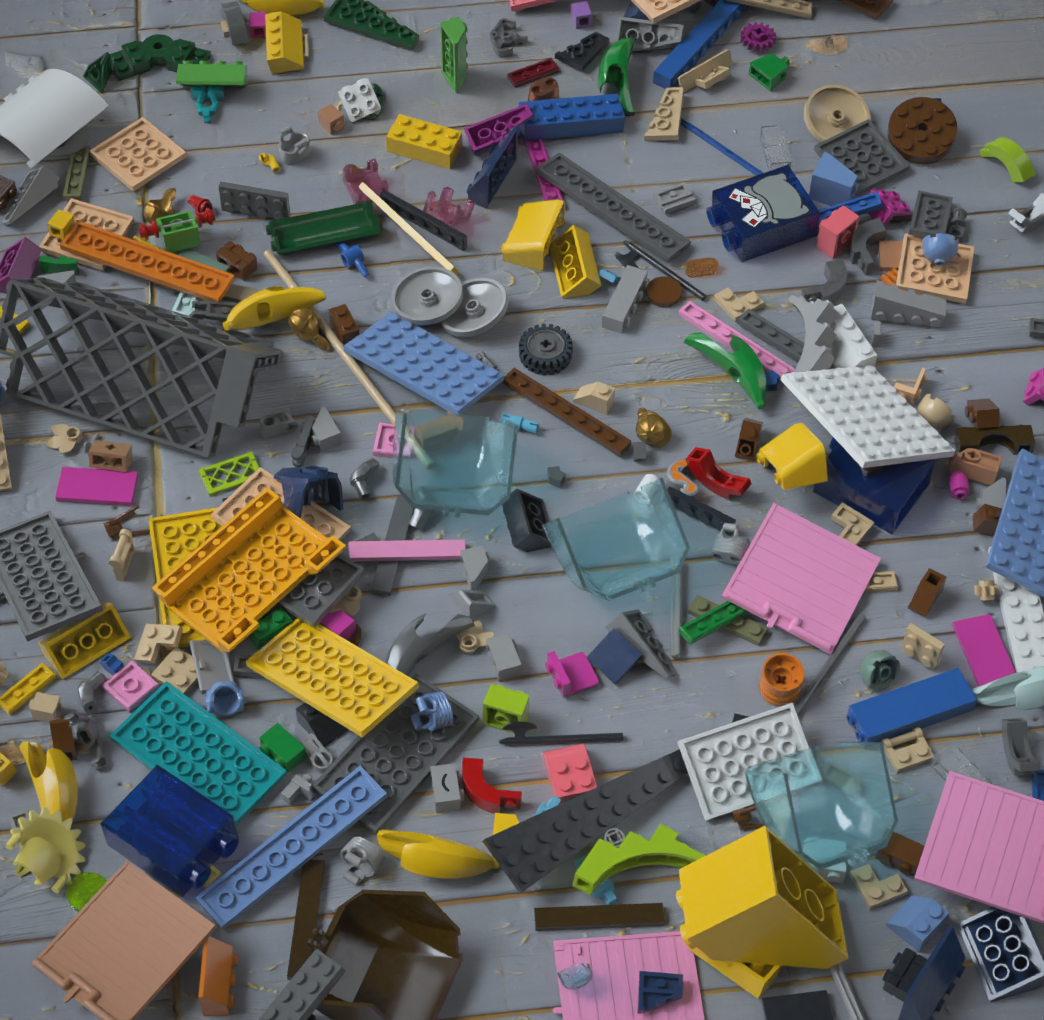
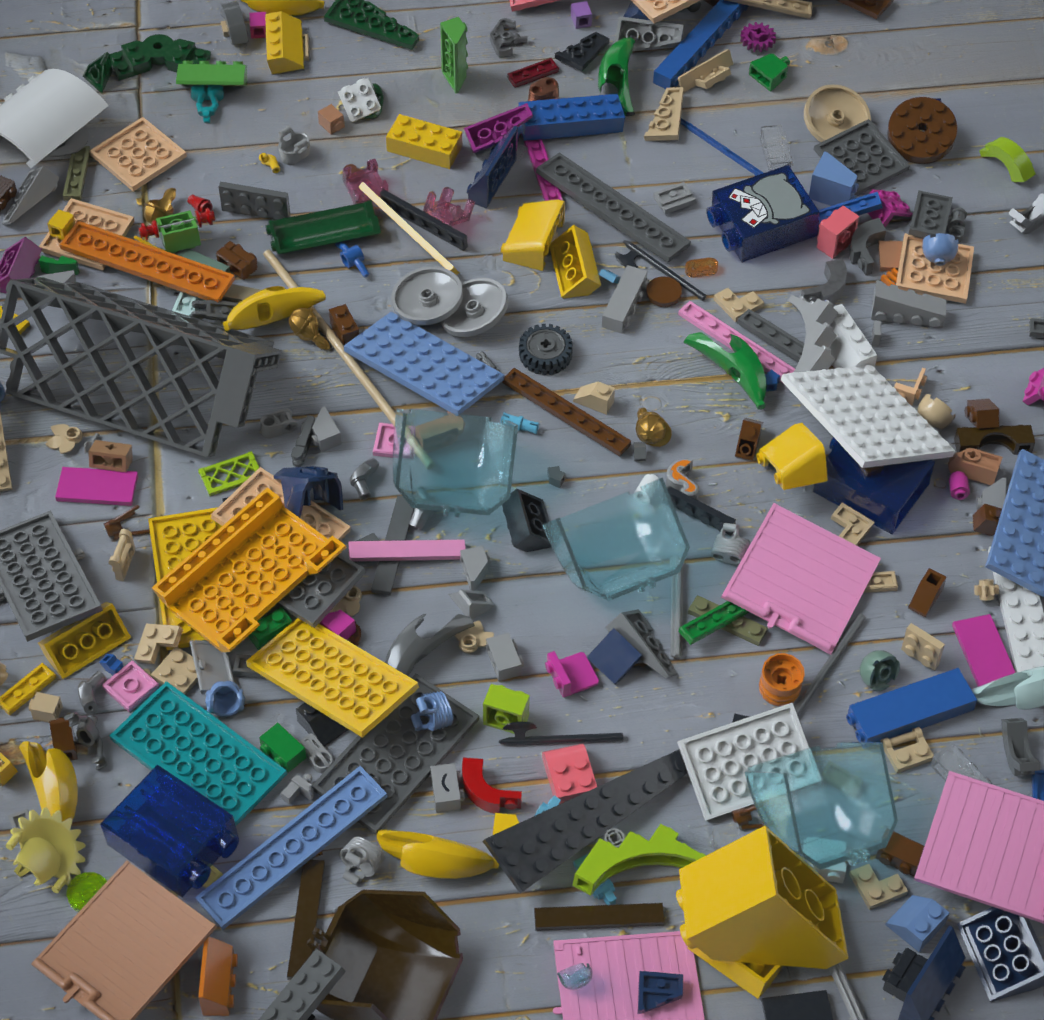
red arch [685,447,752,499] -> none

